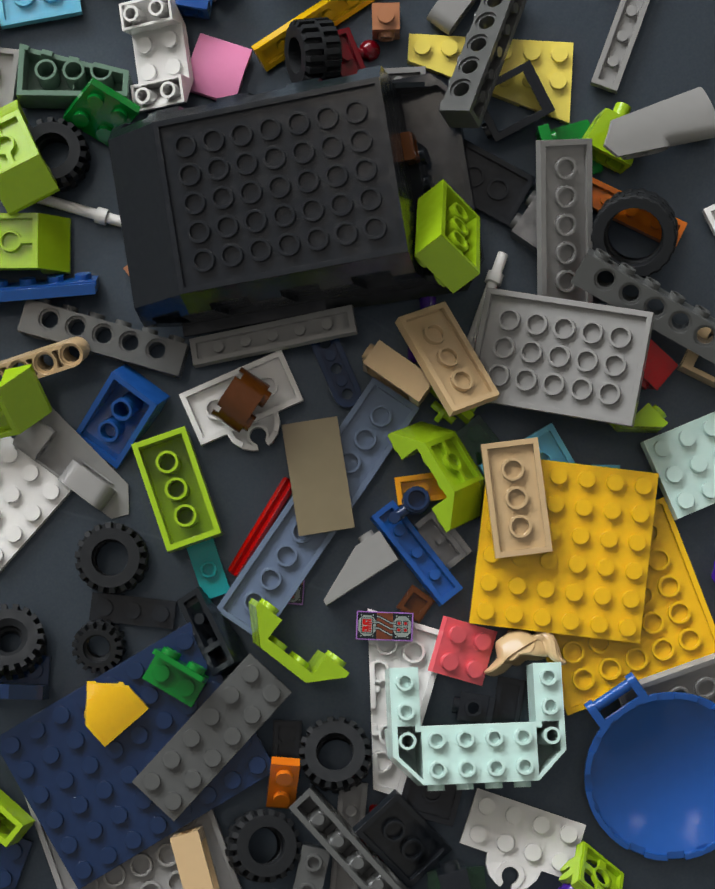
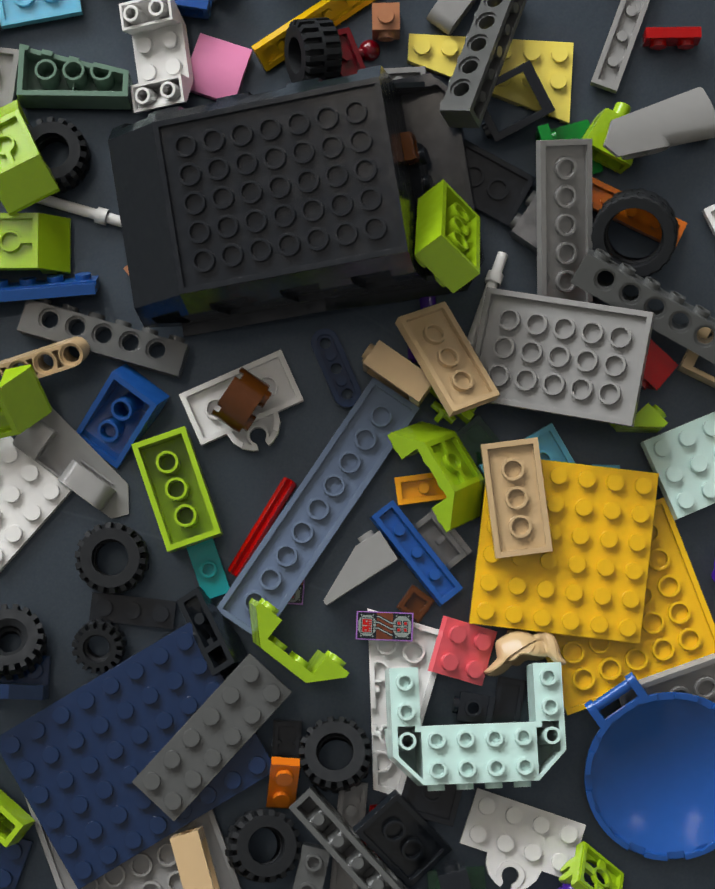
green plate [63,77,140,147] -> none
yellow slope [84,681,149,747] -> none
green bracket [142,646,210,707] -> none
light grey plate [189,305,358,368] -> none
dark tan tile [281,416,355,537] -> none
dark blue piece [388,486,430,524] -> none
none -> red plate [642,27,702,50]

